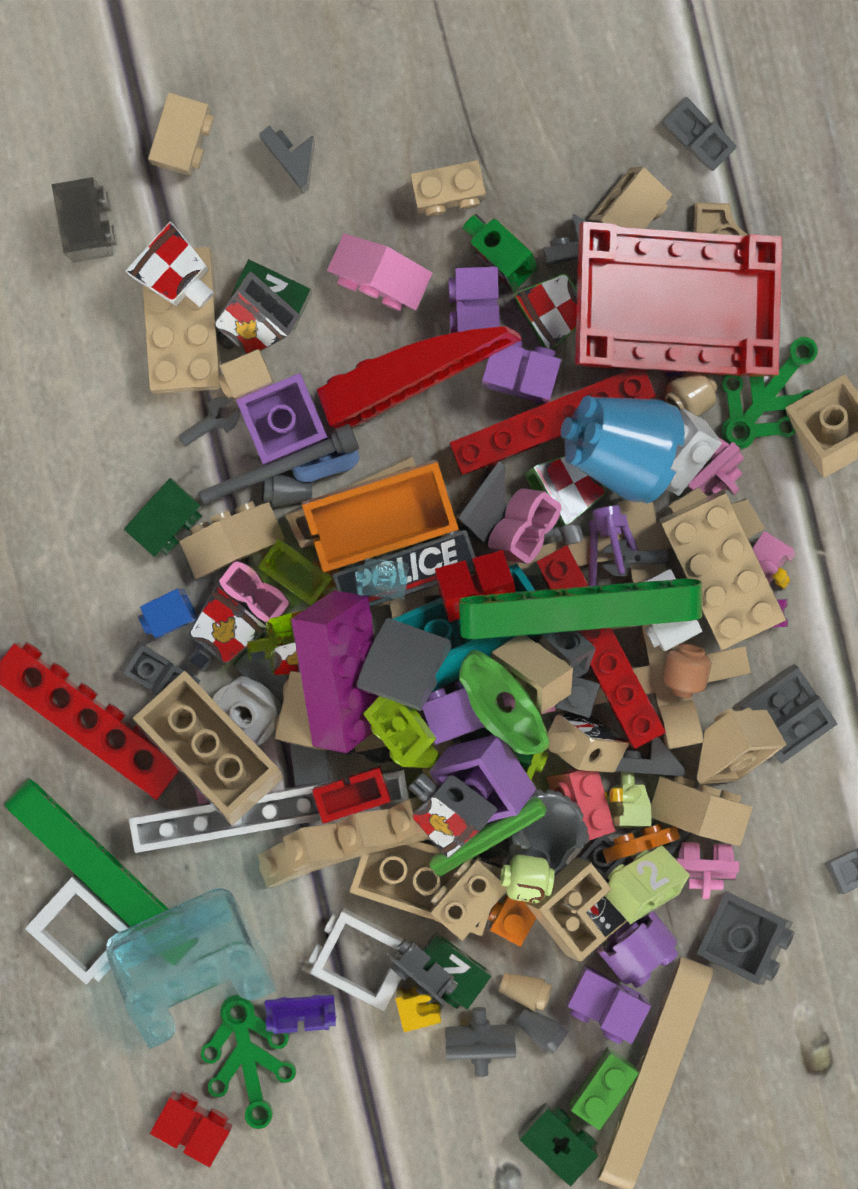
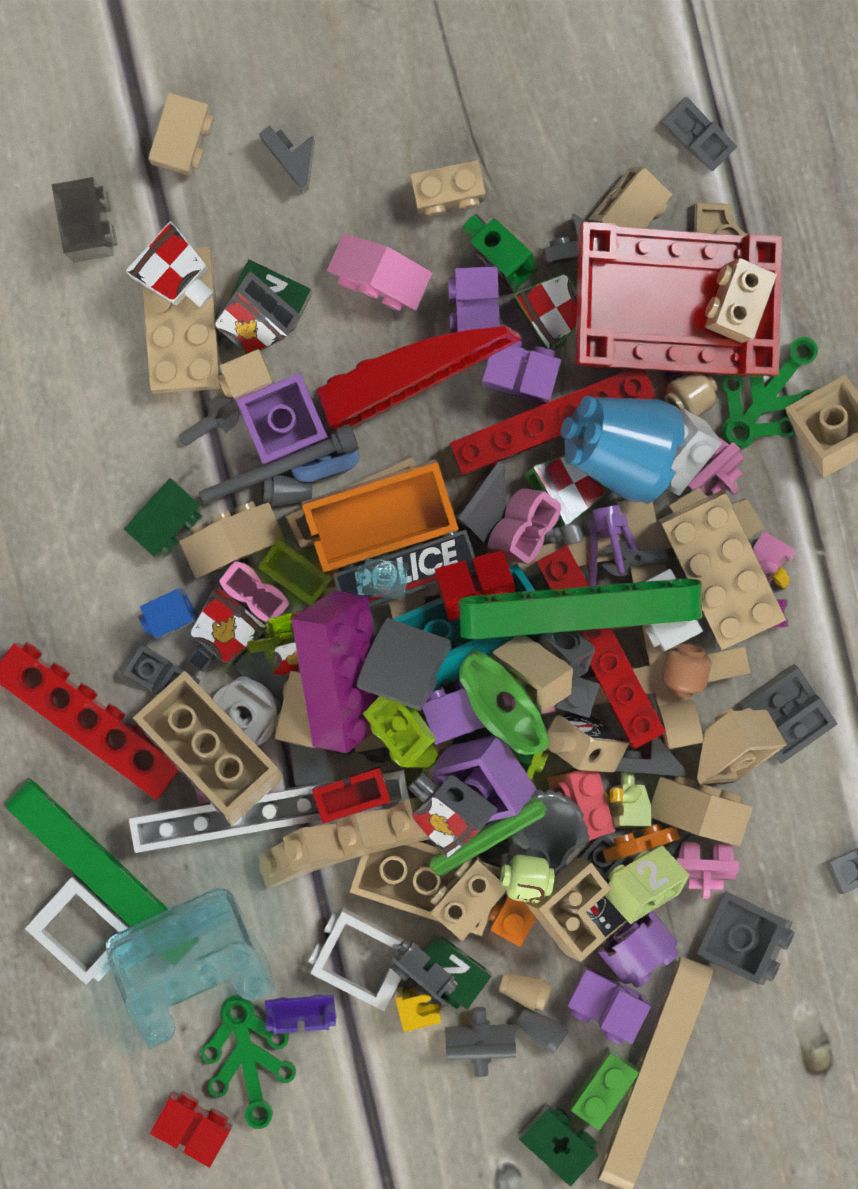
none -> tan brick [705,258,777,343]

